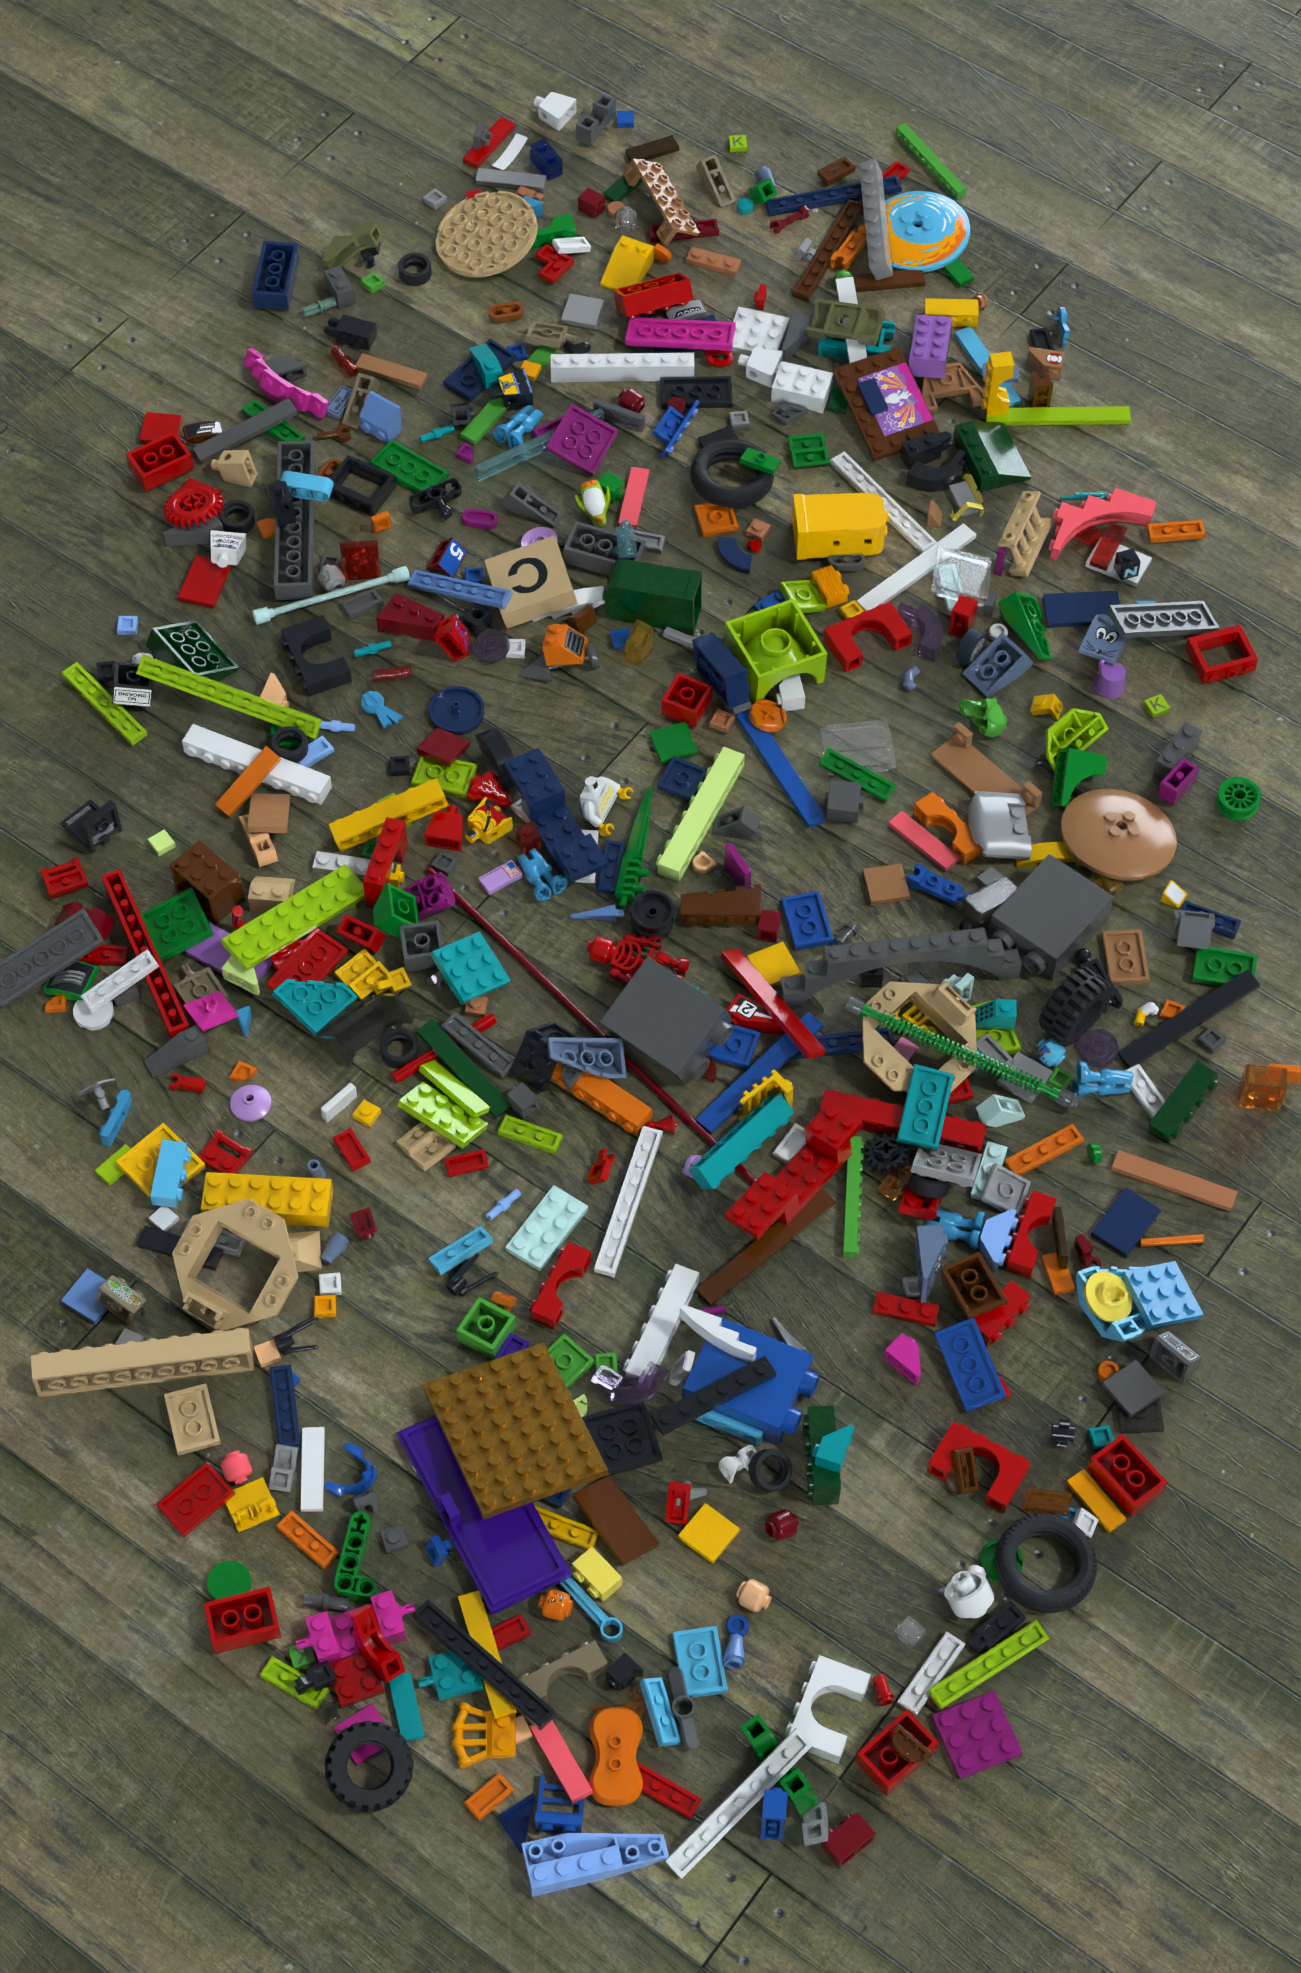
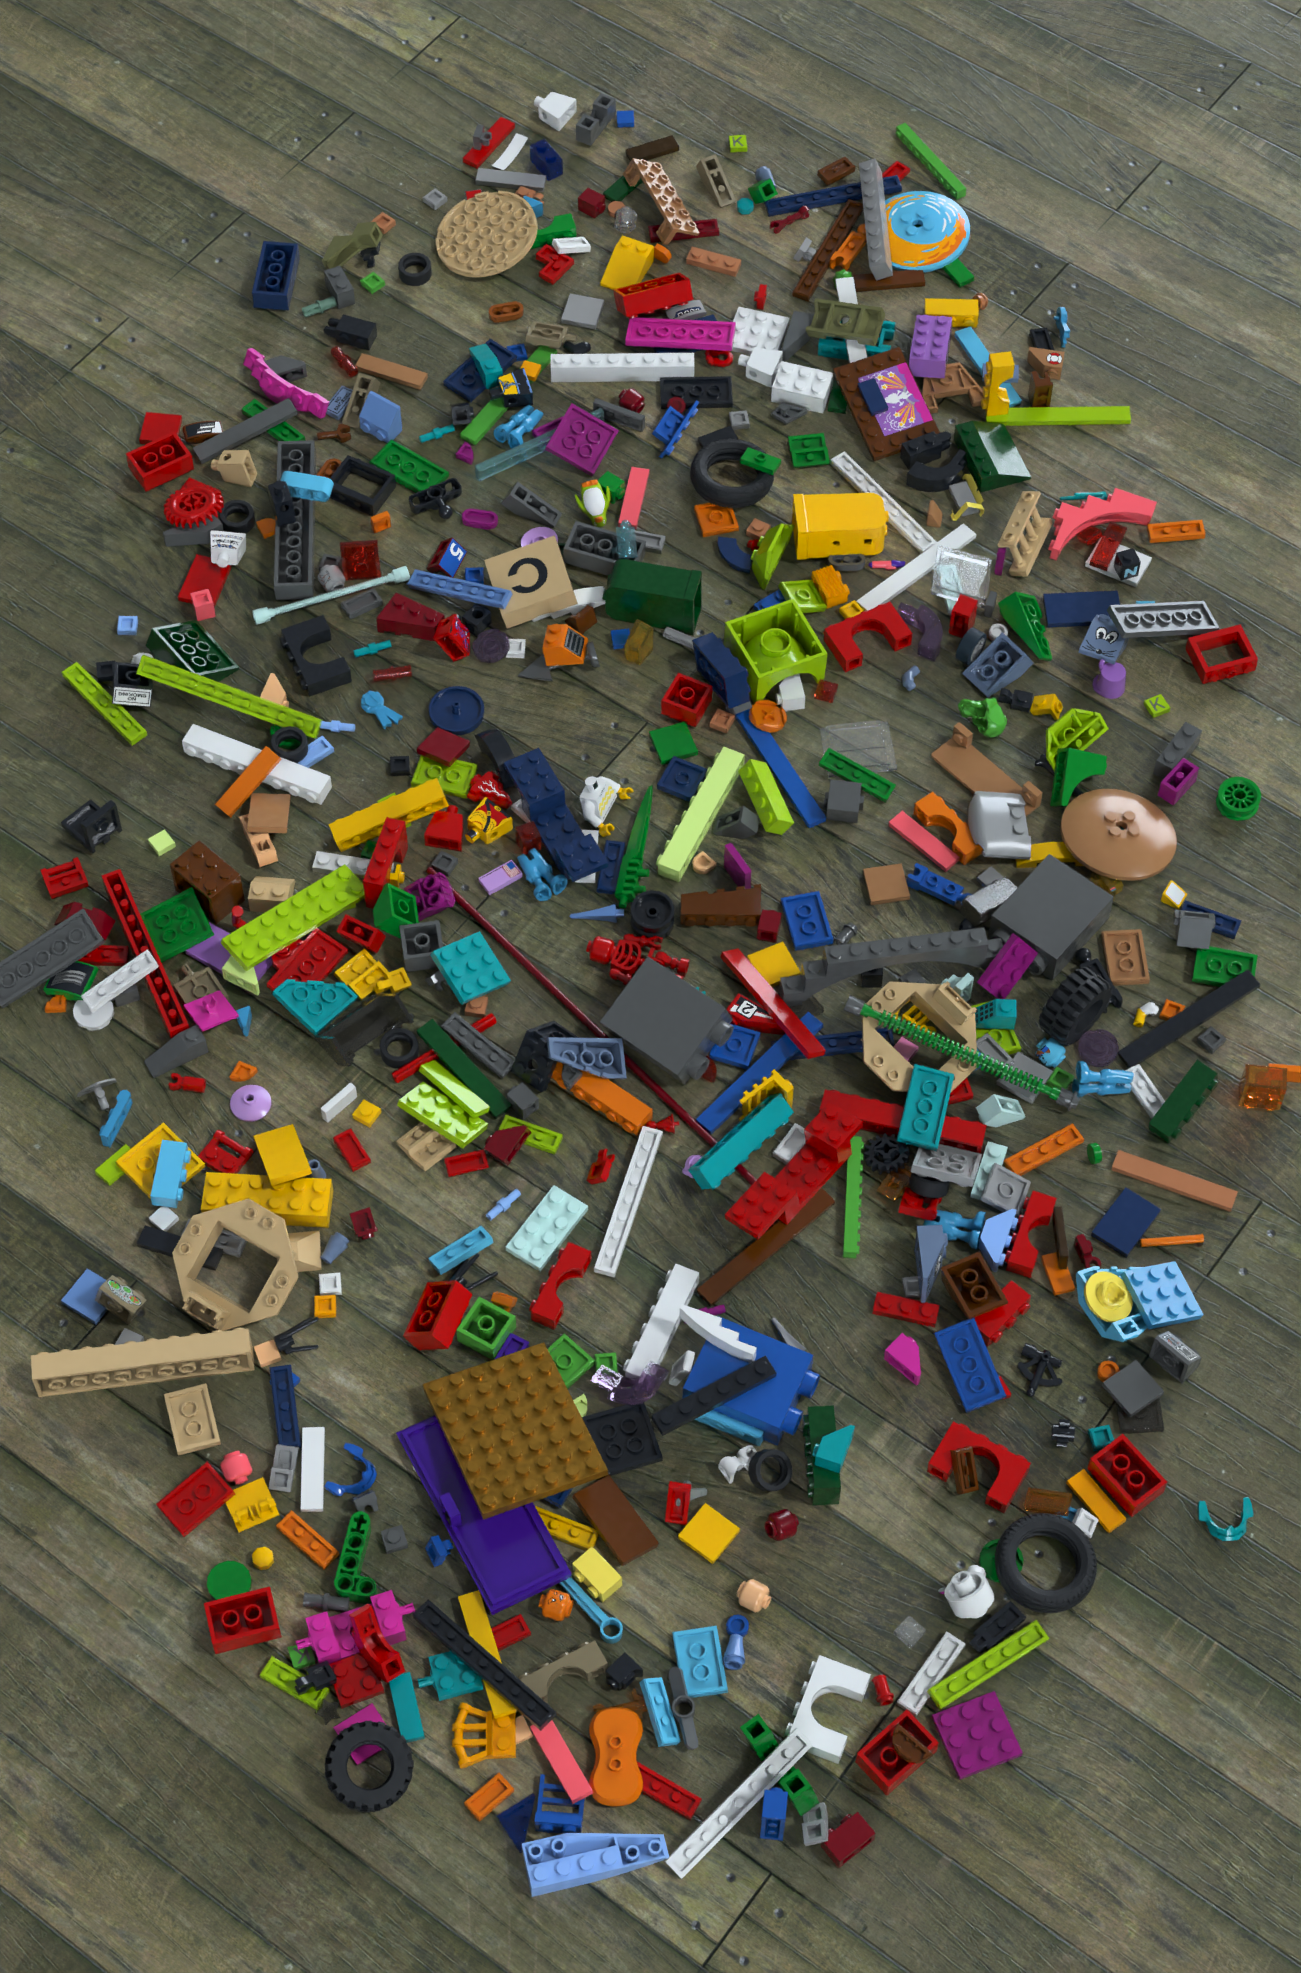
none -> coral panel [190,589,216,621]
none -> yellow tile [252,1547,274,1570]
none -> yellow tile [253,1124,312,1186]
none -> nougat plate [371,212,396,234]
none -> red brick [403,1280,472,1350]
none -> dark red slope [484,1125,532,1166]
none -> lime brick [738,759,794,835]
none -> lime wedge [751,523,795,590]
none -> clear red plate [814,679,838,703]
none -> coral piece [868,560,905,570]
none -> magenta plate [977,934,1038,999]
none -> black plate [998,688,1033,713]
none -> black piece [1017,1343,1063,1397]
none -> teal helmet [1197,1497,1253,1541]

